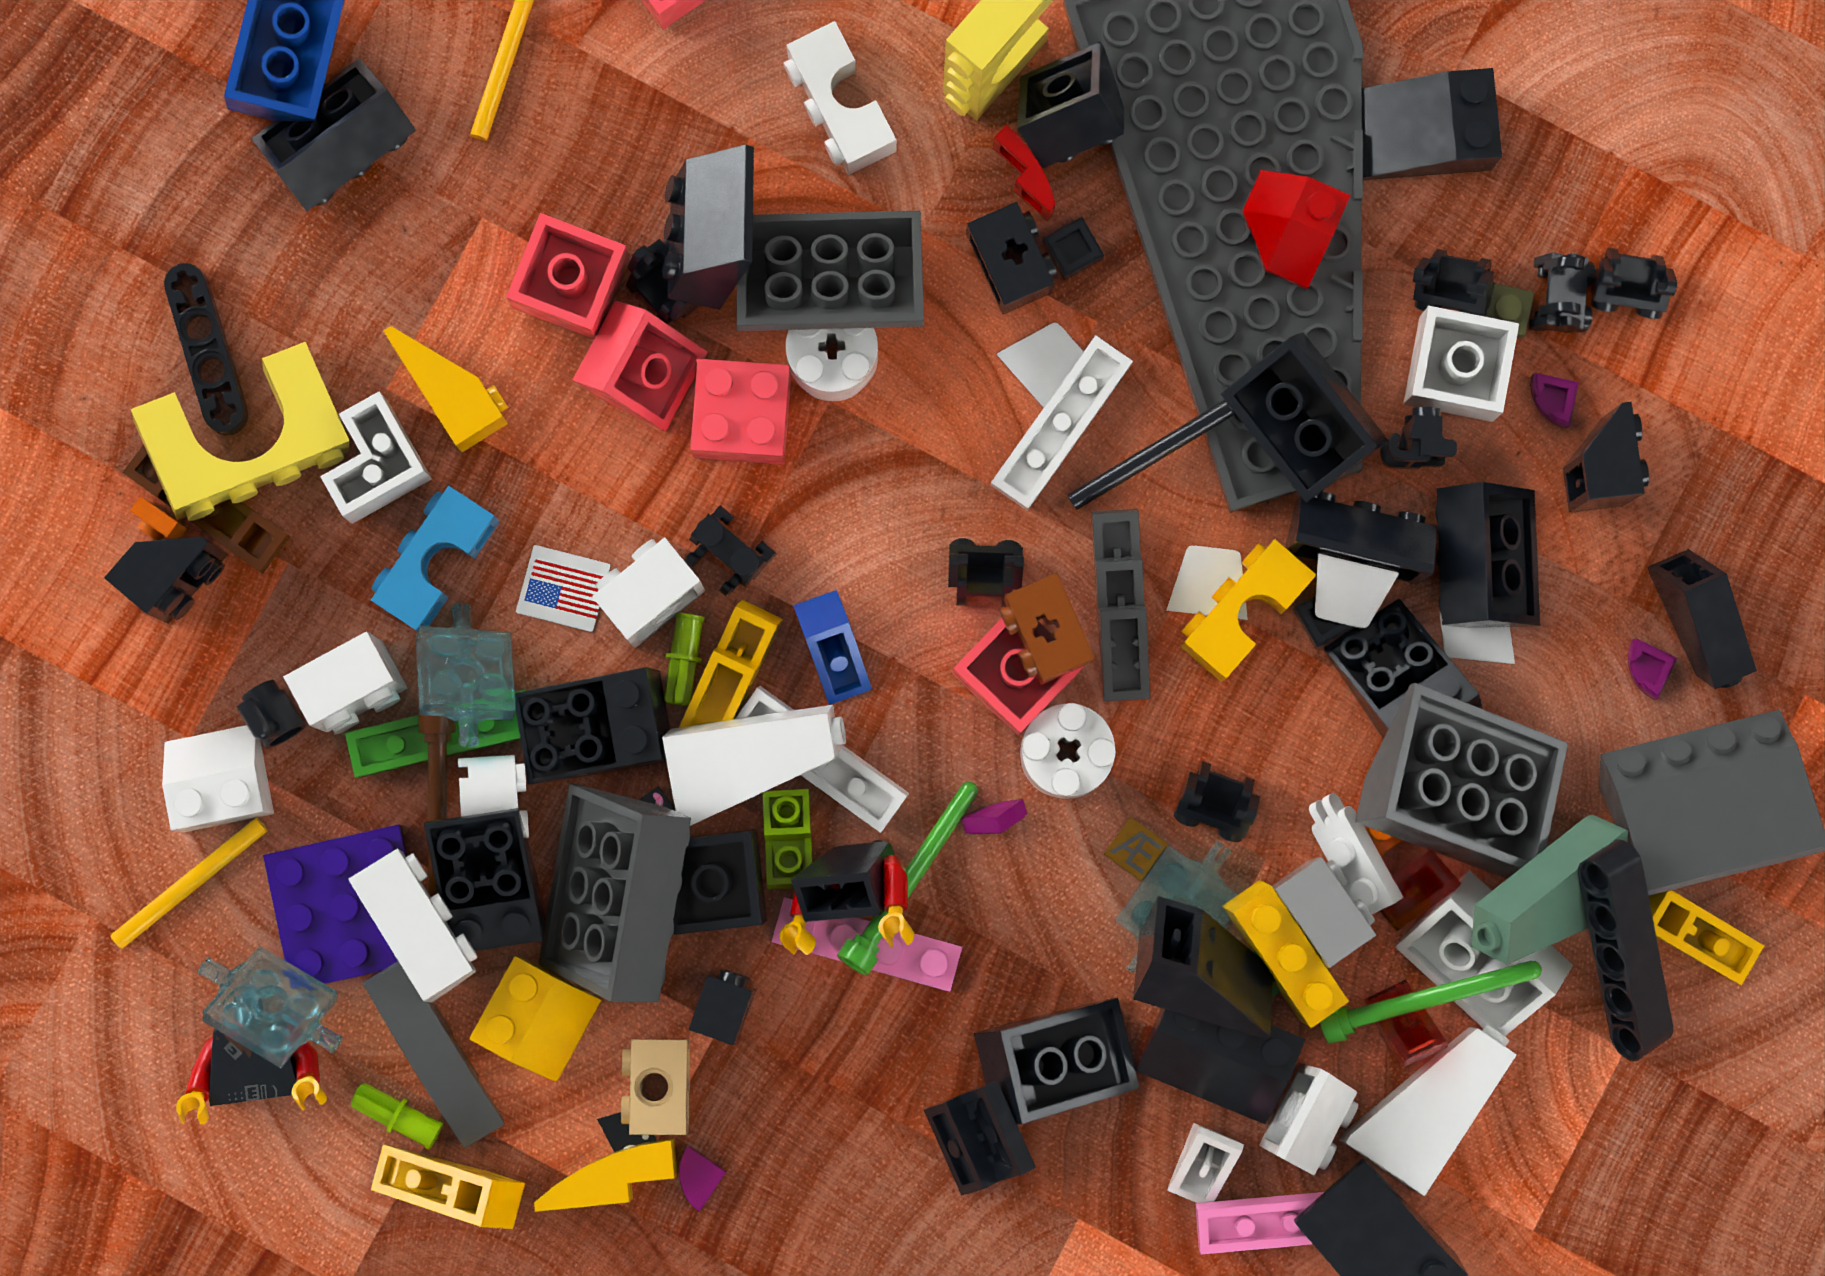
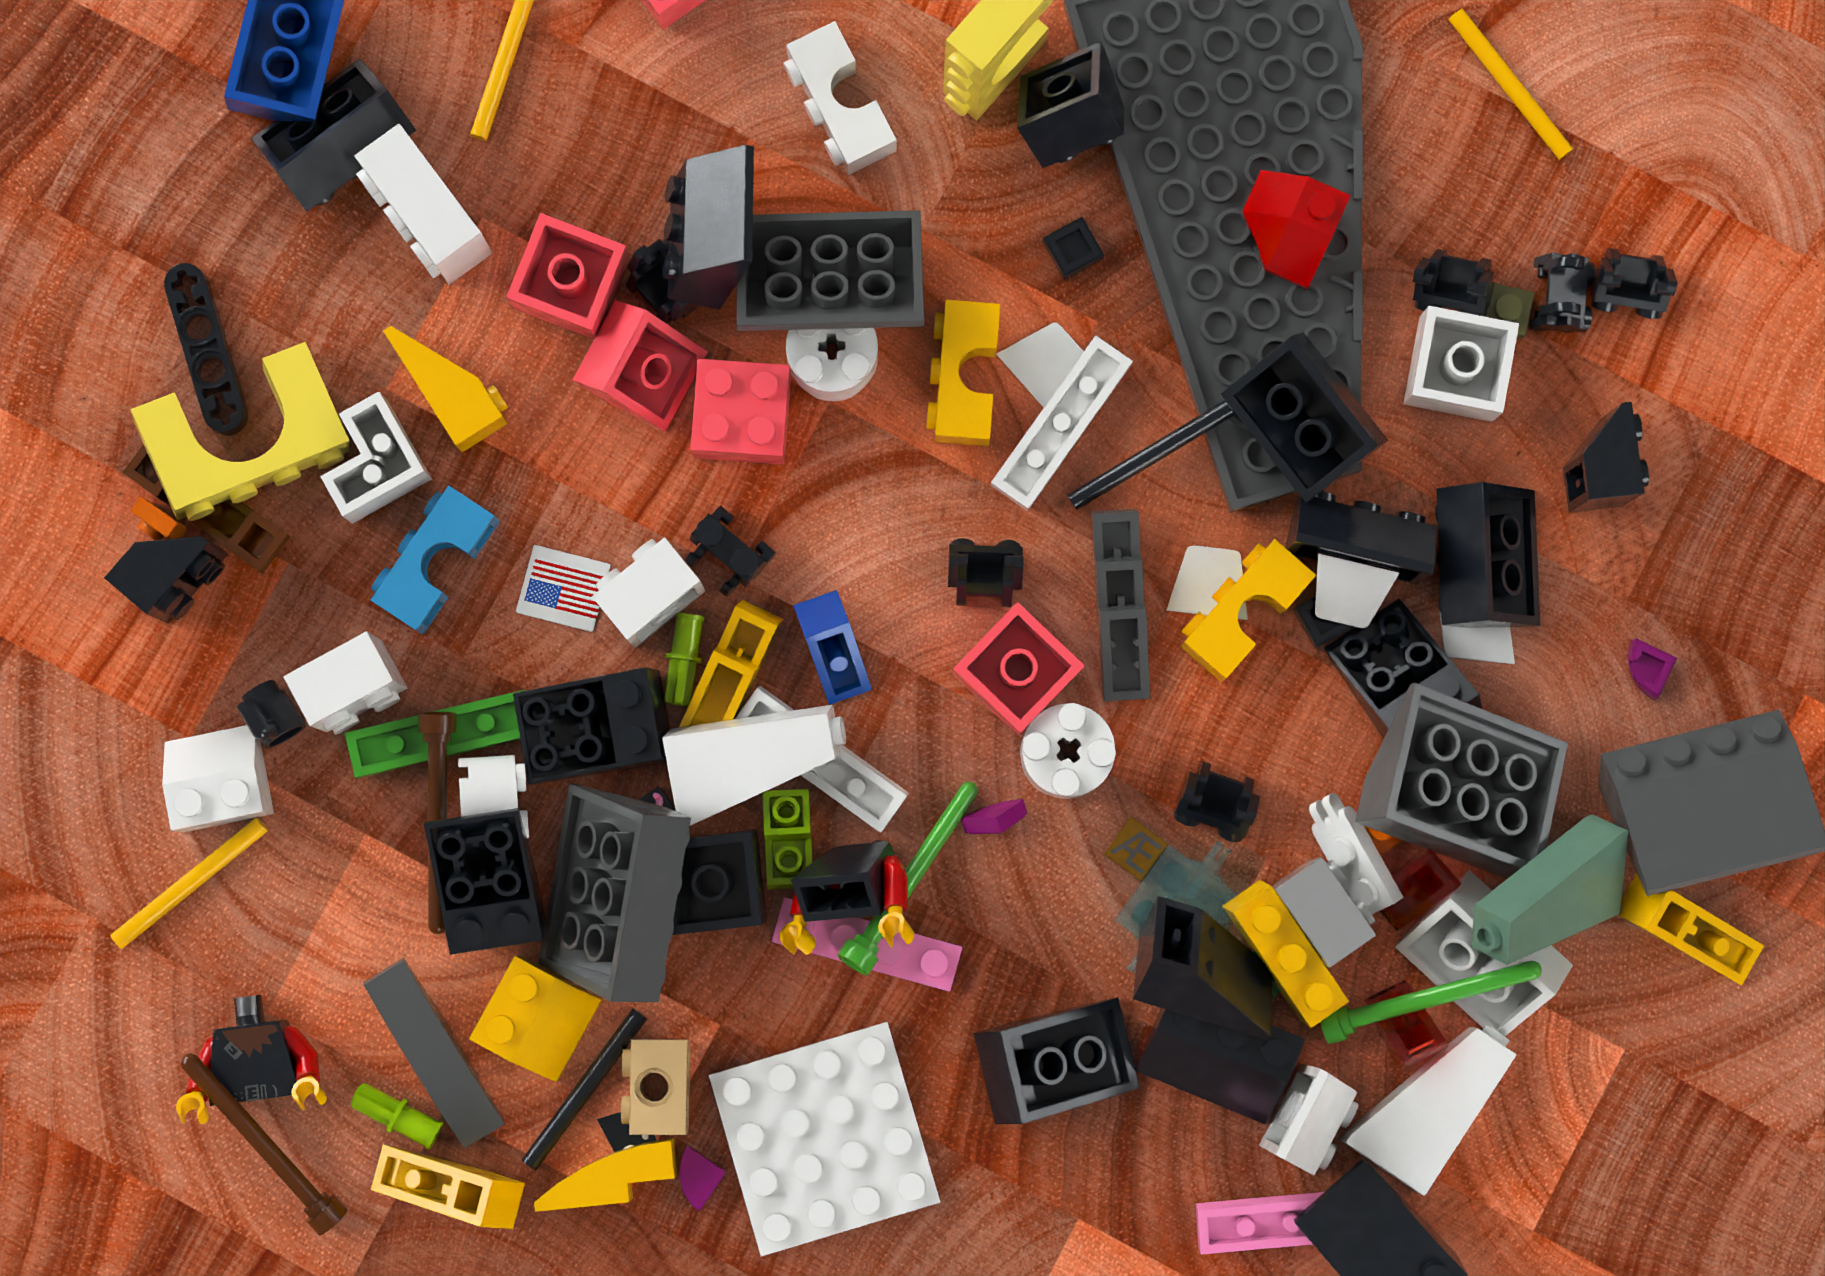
clear light blue plate [198,946,343,1068] -> none
dark purple plate [263,824,408,991] -> none
white slope [348,848,478,1002] -> none
clear light blue plate [416,603,516,747] -> none
black brick [688,969,756,1045] -> none
black slope [924,1080,1036,1196] -> none
black brick [966,202,1058,314] -> none
red slope [993,124,1055,221] -> none
dark orange brick [1000,572,1095,685] -> none
white slope [1167,1123,1244,1203] -> none
black slope [1362,68,1502,180] -> none
black piece [1380,407,1457,469] -> none
magenta tile [1530,373,1579,429] -> none
black beam [1578,839,1673,1061] -> none
black slope [1647,549,1757,689] -> none
none -> reddish brown piece [180,1053,348,1235]
none -> white brick [354,124,493,285]
none -> black bar [521,1008,647,1171]
none -> white plate [709,1022,940,1256]
none -> yellow arch [926,300,1000,447]
none -> yellow bar [1448,8,1573,160]

